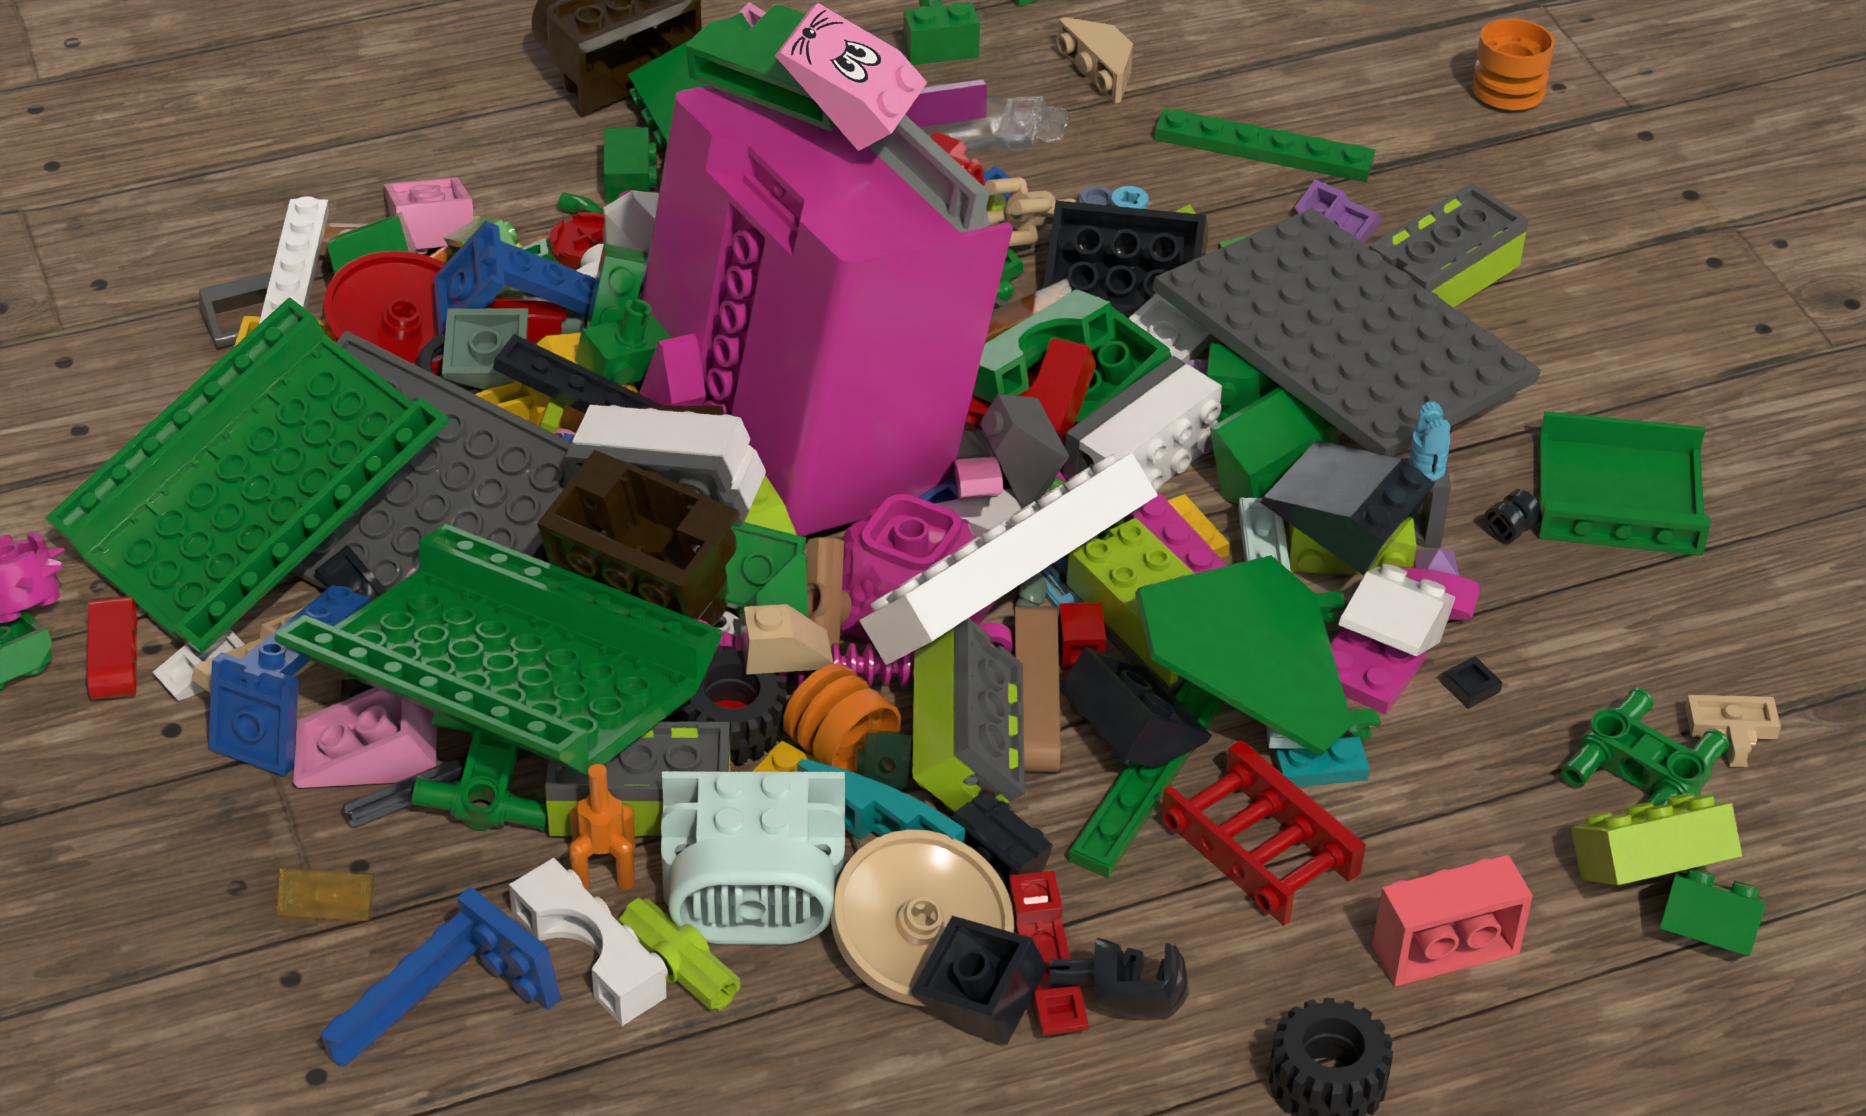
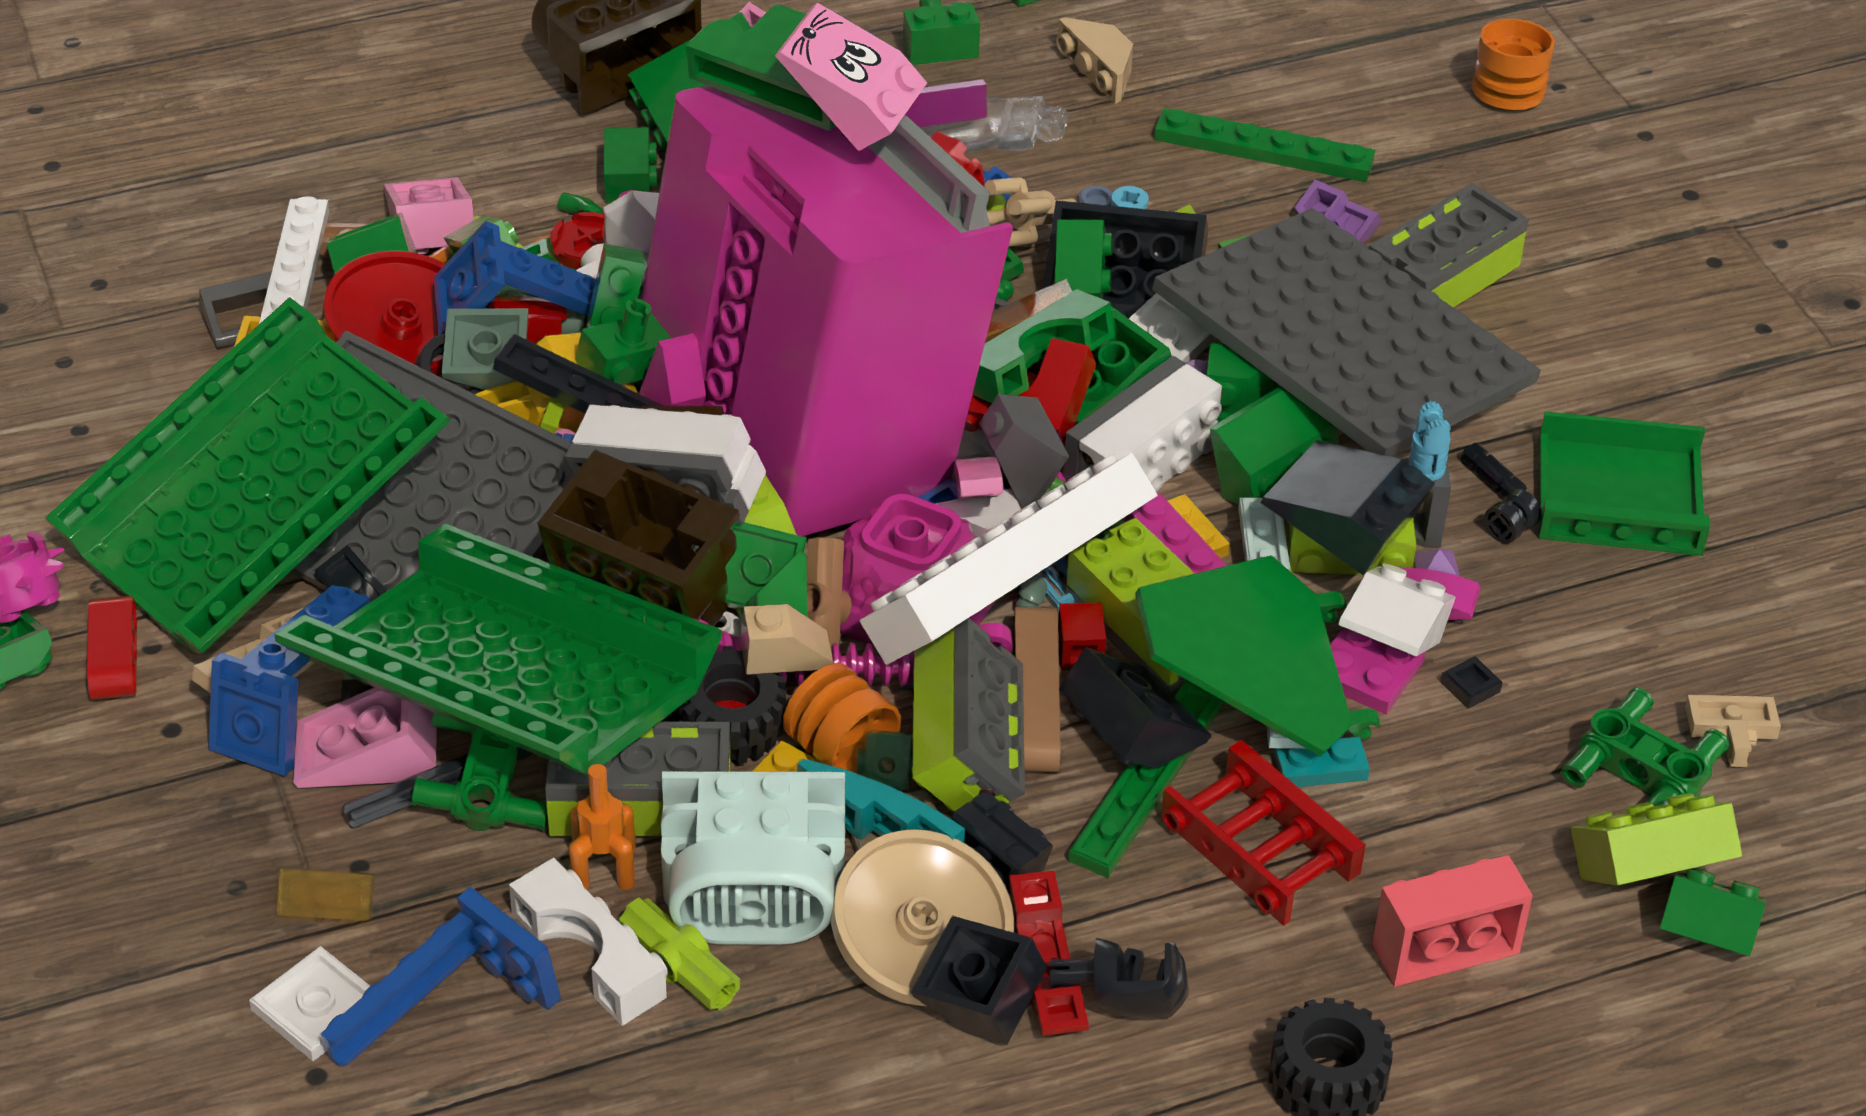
white slope [153,628,245,701] -> none
none -> white tile [249,946,370,1061]
none -> green brick [1054,220,1113,299]
none -> black axle [1462,442,1527,497]

